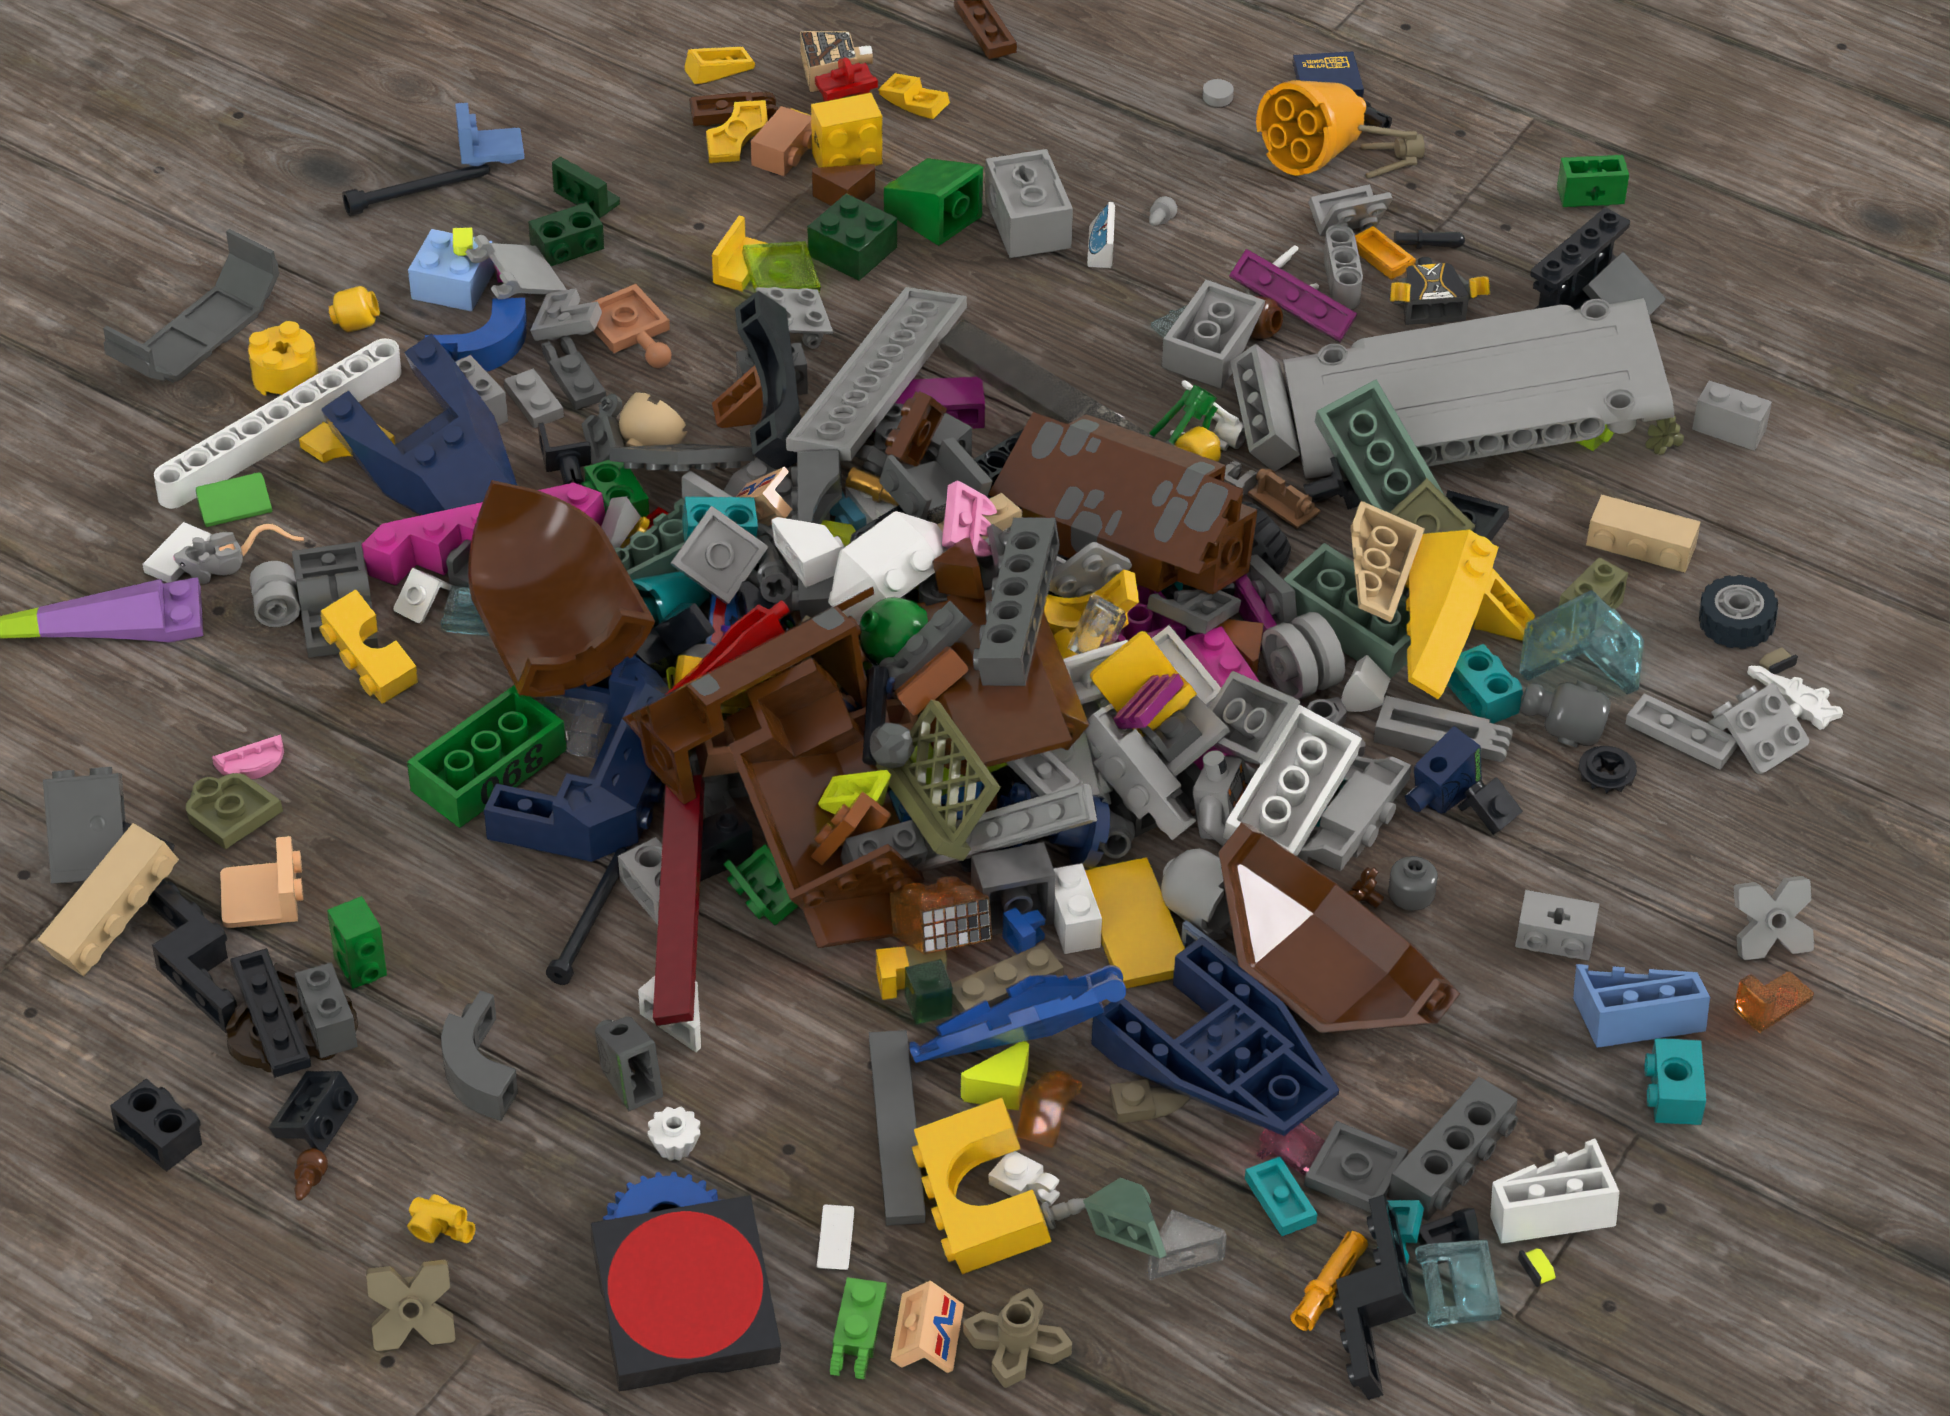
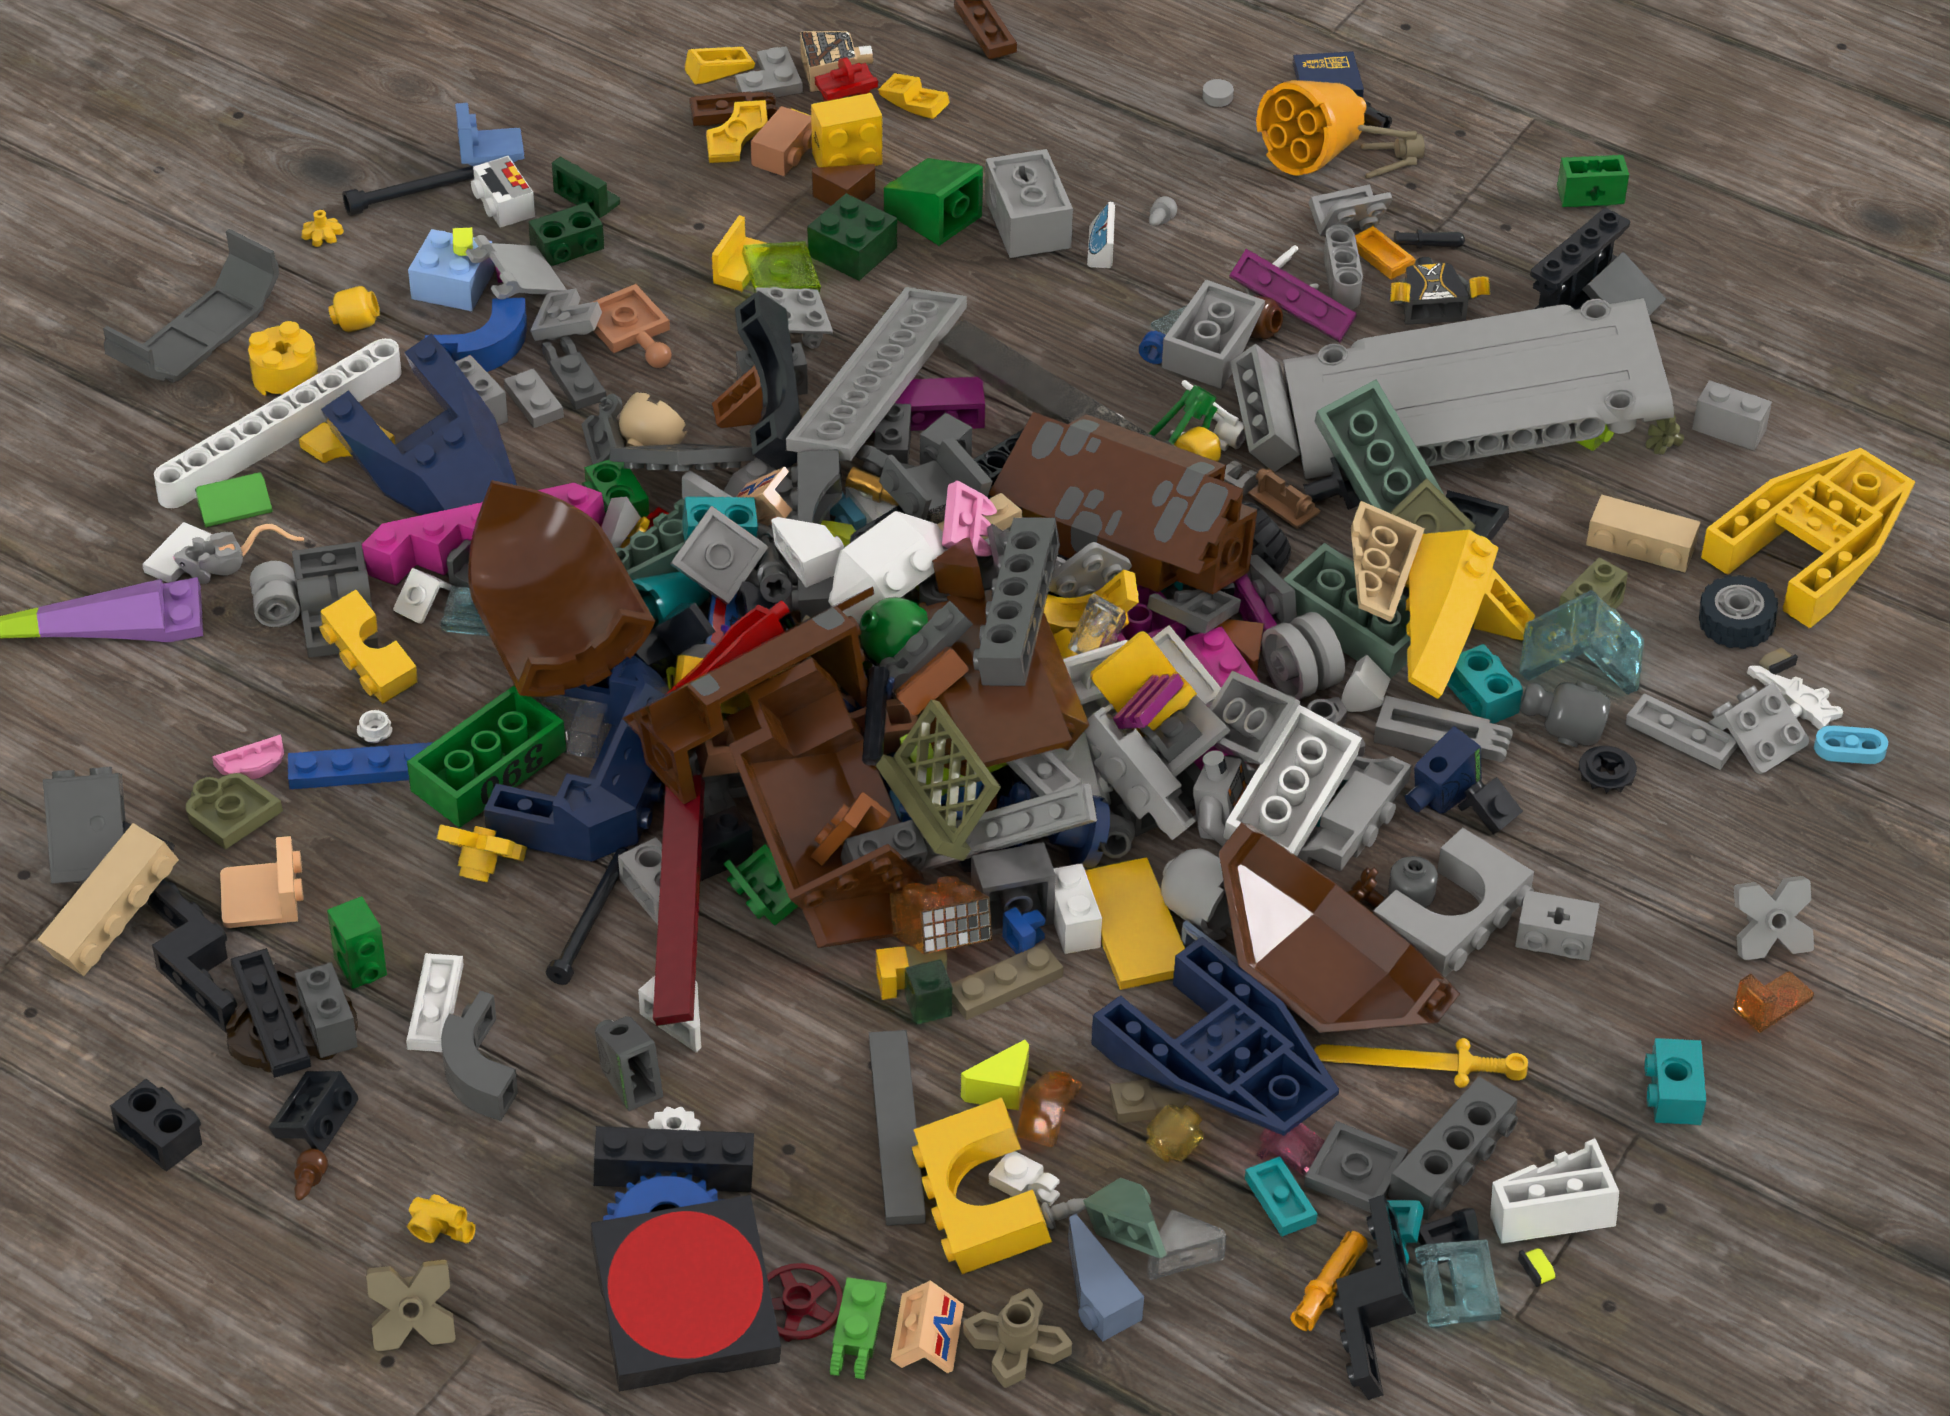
black bracket [538,422,591,485] -> none
white sticker [817,1205,854,1270] -> none
neon yellow slope [818,770,891,814] -> none
dark grey rock [870,722,914,769] -> none
reddish brown plate [885,391,947,466] -> none
blue windscreen [909,965,1126,1063] -> none
medium blue wedge [1573,964,1710,1048] -> none
none -> blue plate [288,742,433,789]
none -> yellow plant [301,210,344,247]
none -> white plate [357,710,392,743]
none -> white tile [406,953,464,1052]
none -> yellow plant [437,825,527,883]
none -> brick [471,156,535,228]
none -> black arch [593,1126,754,1192]
none -> light grey plate [735,46,803,97]
none -> dark red wheel [767,1263,843,1342]
none -> sand blue slope [1068,1214,1144,1342]
none -> blue bush [1138,331,1166,364]
none -> clear yellow head [1146,1104,1204,1163]
none -> yellow sword [1314,1038,1528,1088]
none -> light grey arch [1373,827,1534,977]
none -> yellow wedge [1701,448,1915,628]
none -> medium azure plate [1814,726,1888,764]

